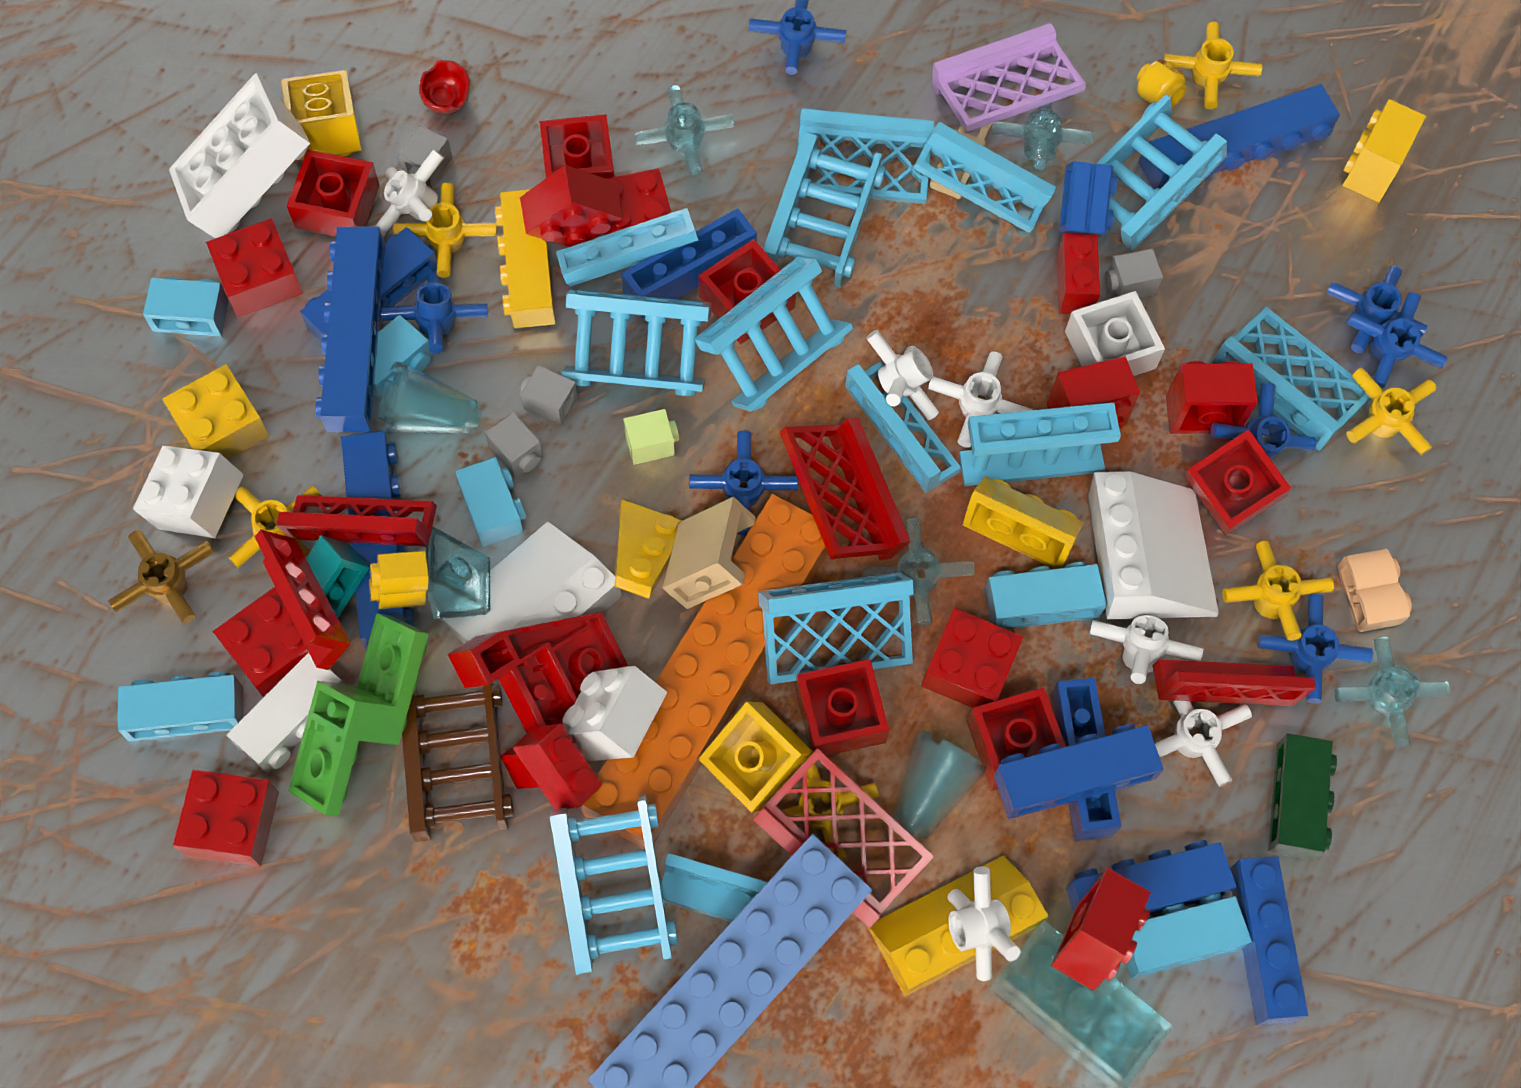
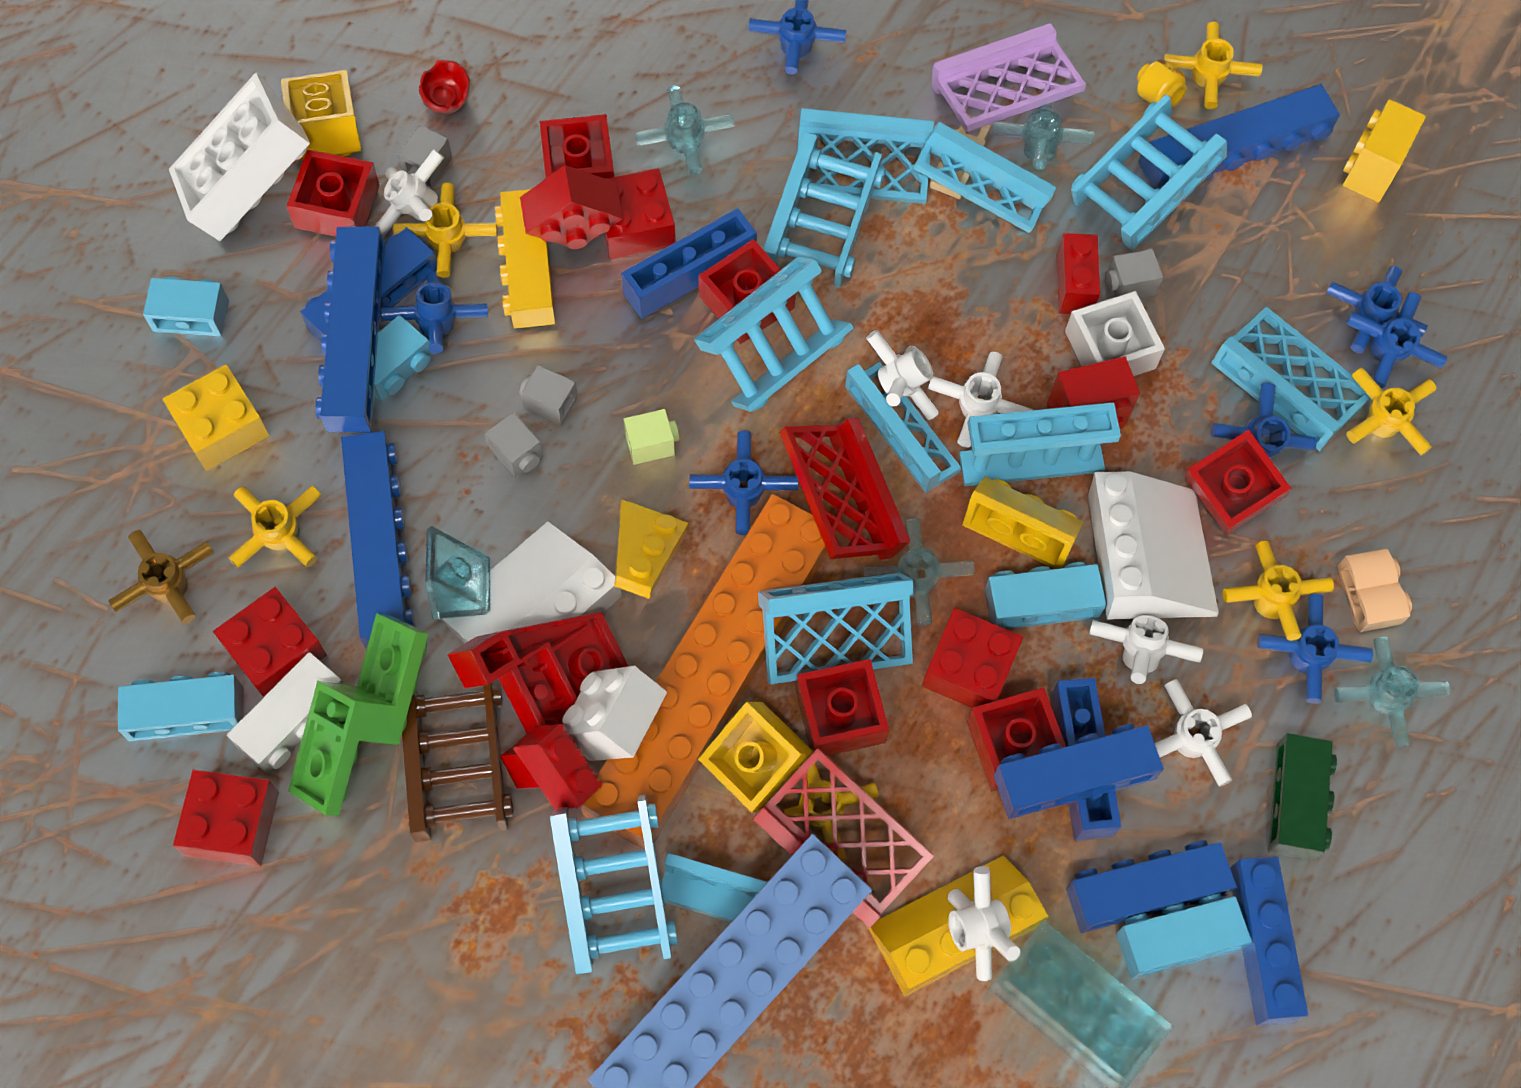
white brick [133,445,244,538] -> none
red brick [206,218,303,318] -> none
red fence [254,529,351,670] -> none
red fence [276,495,437,547] -> none
teal brick [306,535,370,618] -> none
yellow brick [369,551,428,609] -> none
clear light blue cone [377,361,482,434] -> none
medium azure brick [455,457,526,548] -> none
medium azure fence [556,208,698,287] -> none
medium azure fence [561,289,711,396] -> none
tan panel [662,497,756,609] -> none
clear light blue cone [893,730,987,839] -> none
red brick [1051,867,1151,991] -> none
blue brick [1059,161,1117,238] -> none
red fence [1152,659,1316,706] -> none
red brick [1166,361,1258,434] -> none

